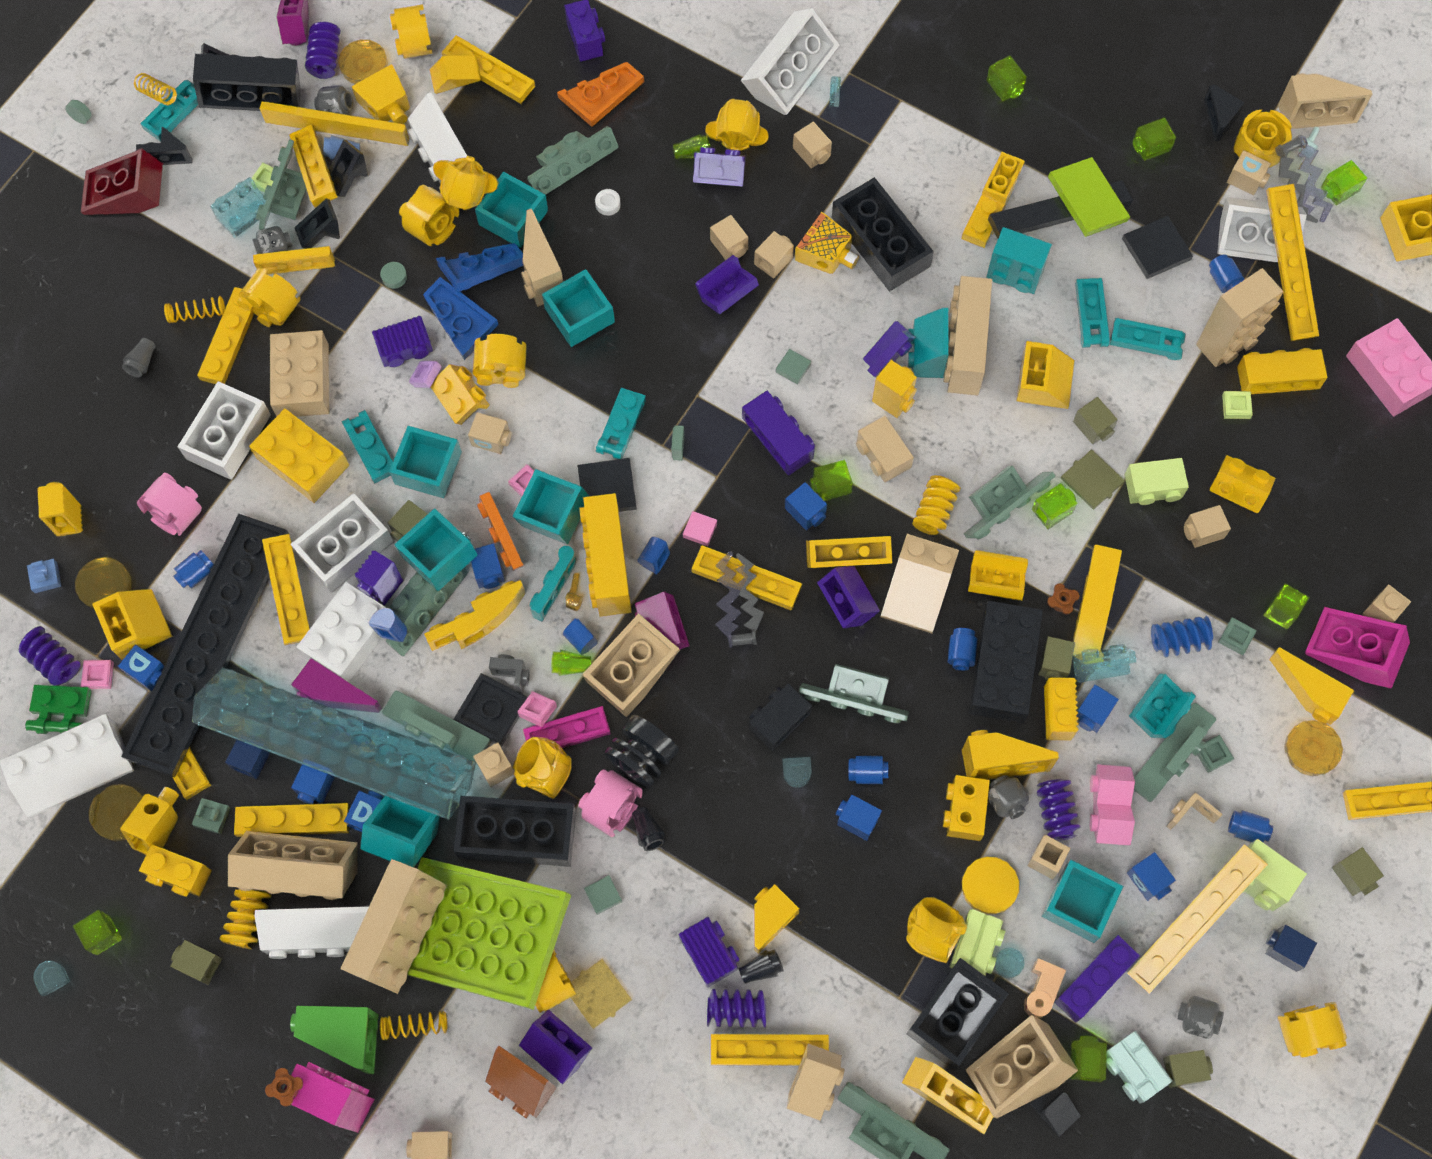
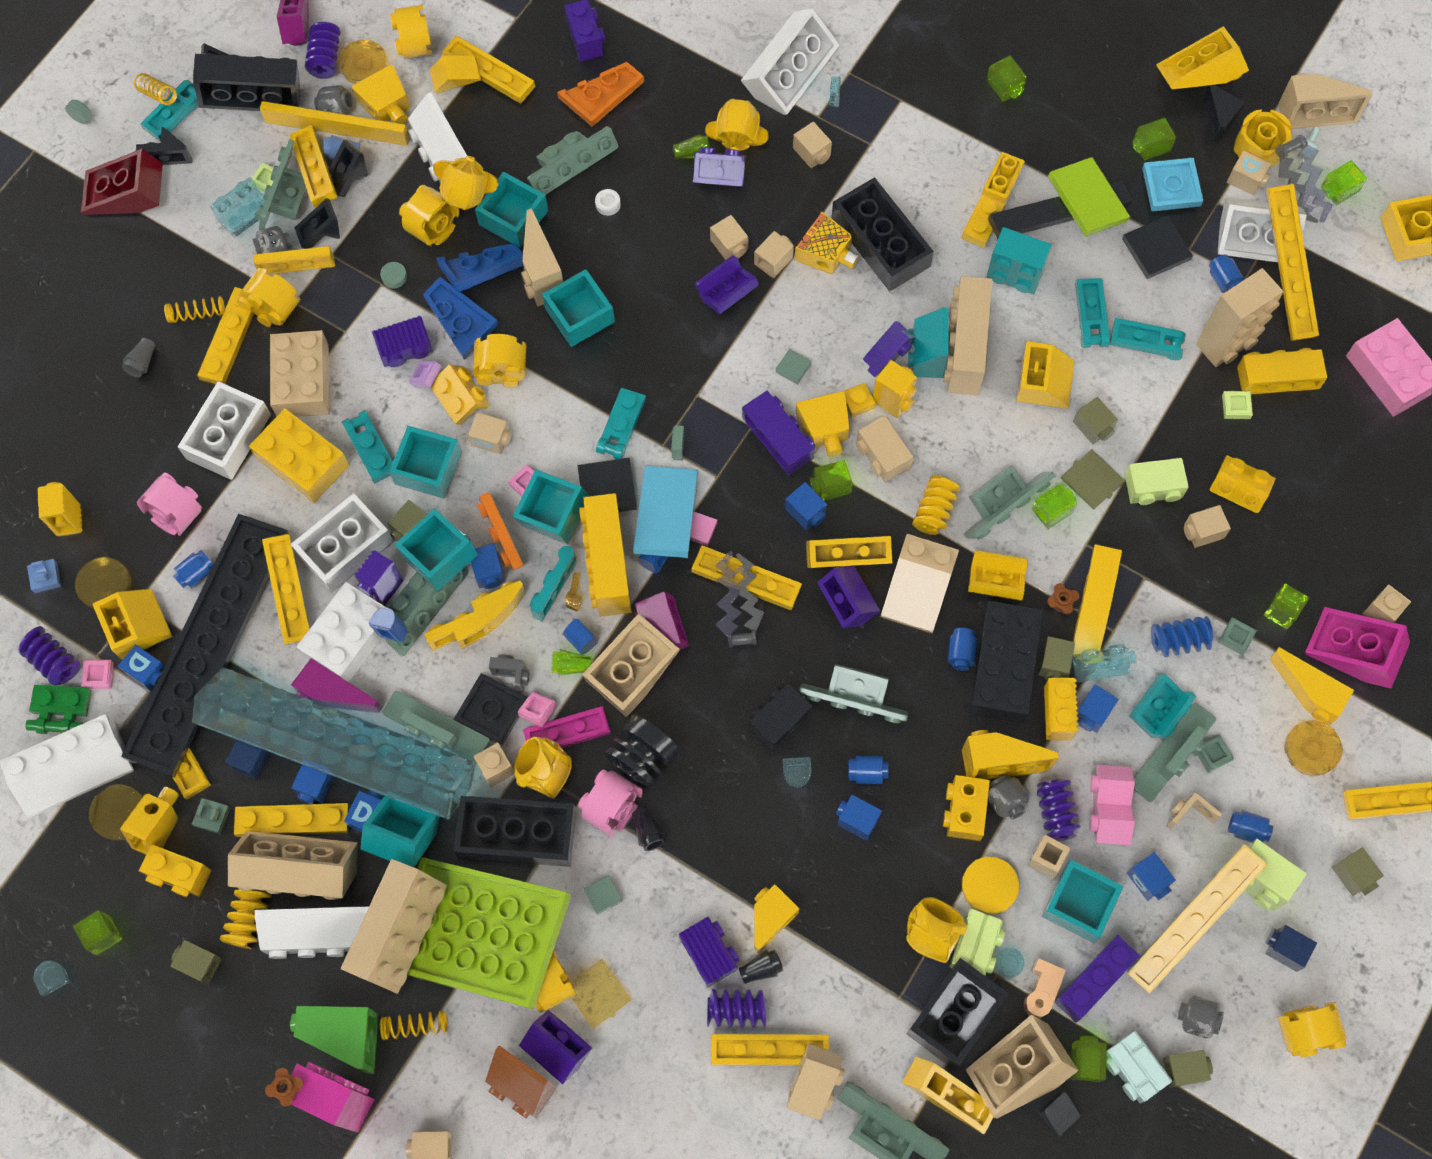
none -> medium azure tile [634,466,698,558]
none -> yellow torso [795,391,849,457]
none -> yellow plate [845,383,876,418]
none -> medium azure plate [1142,158,1203,211]
none -> yellow slope [1156,26,1249,89]

